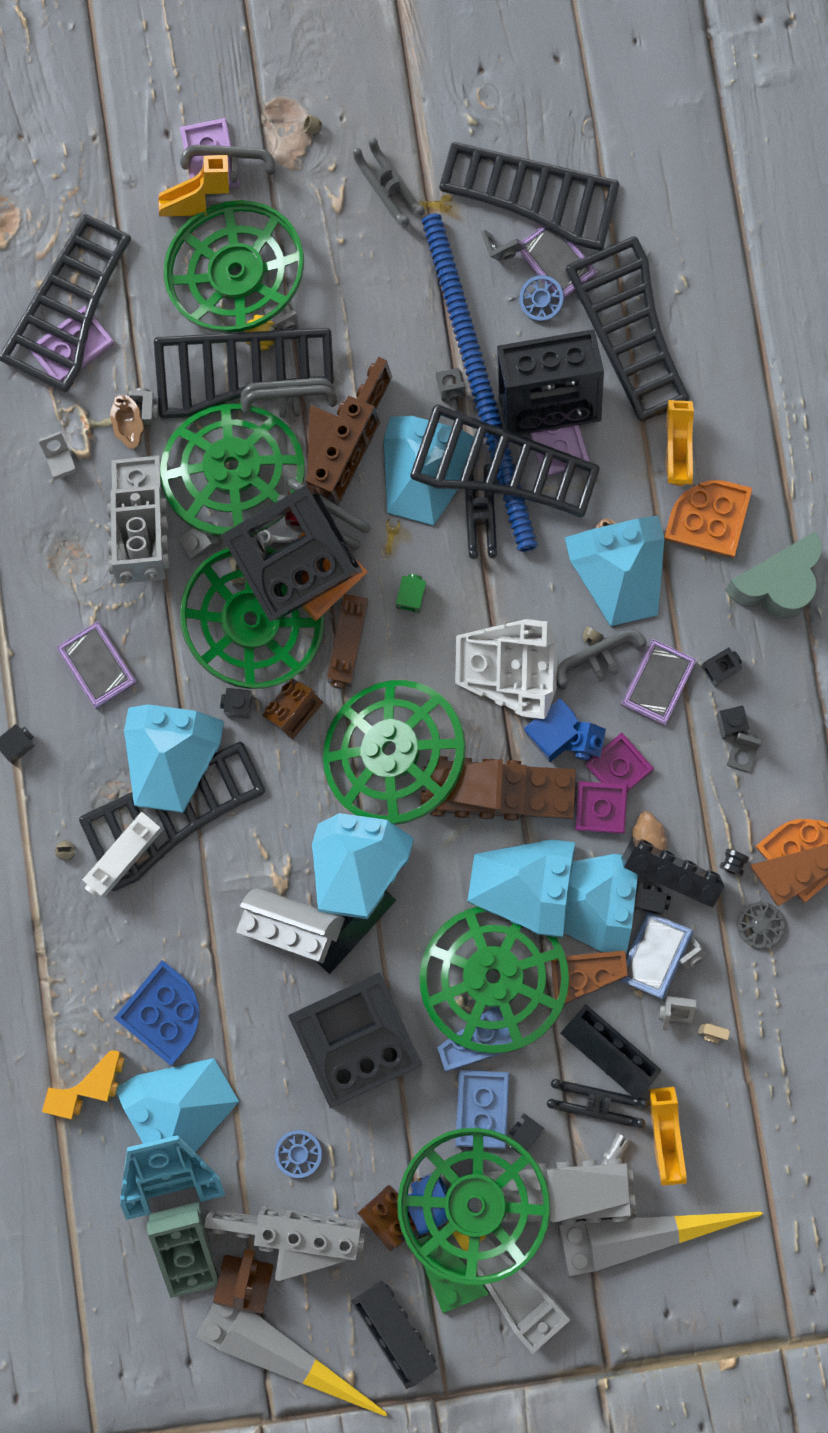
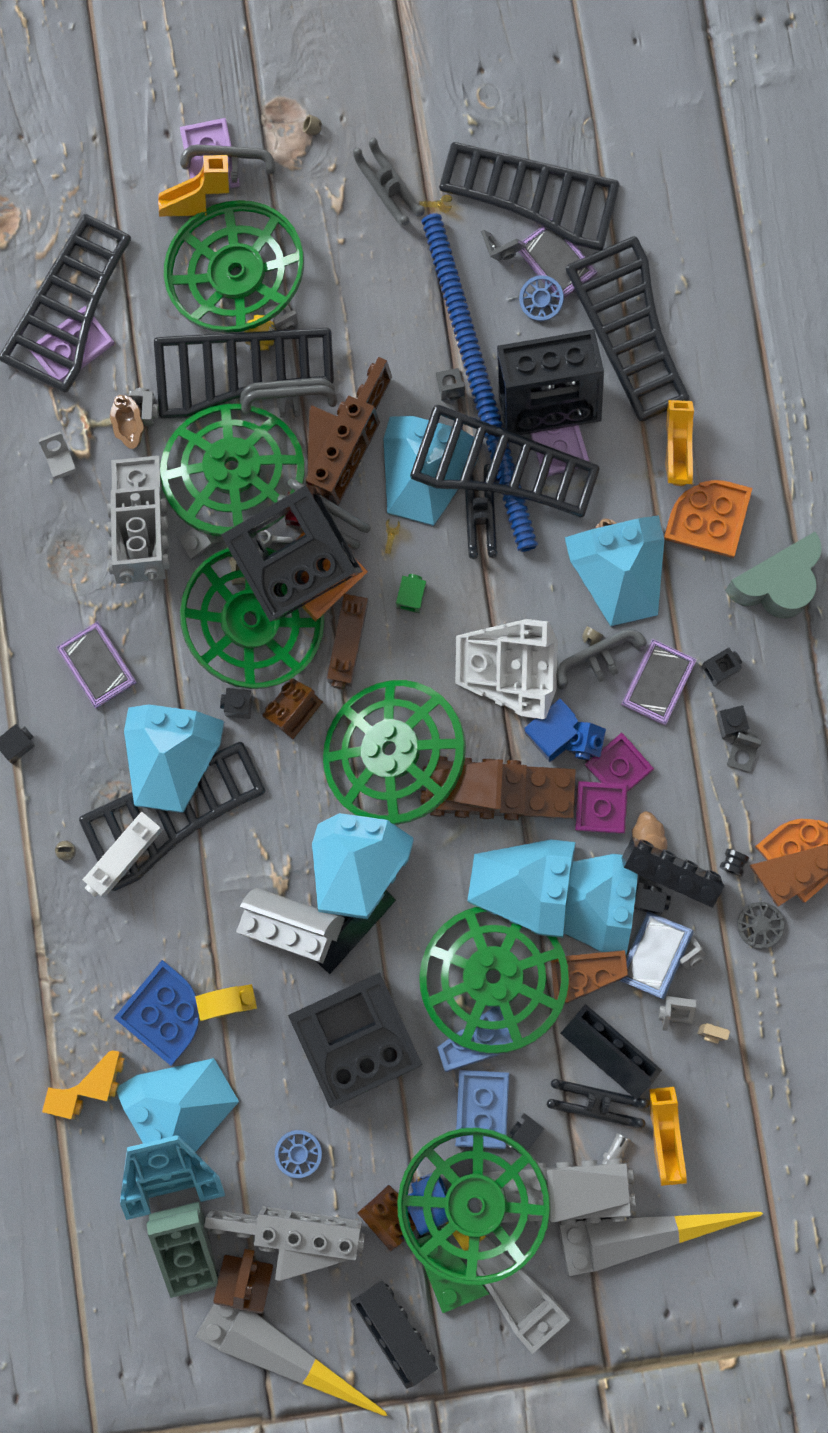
none -> yellow brick [195,984,257,1021]

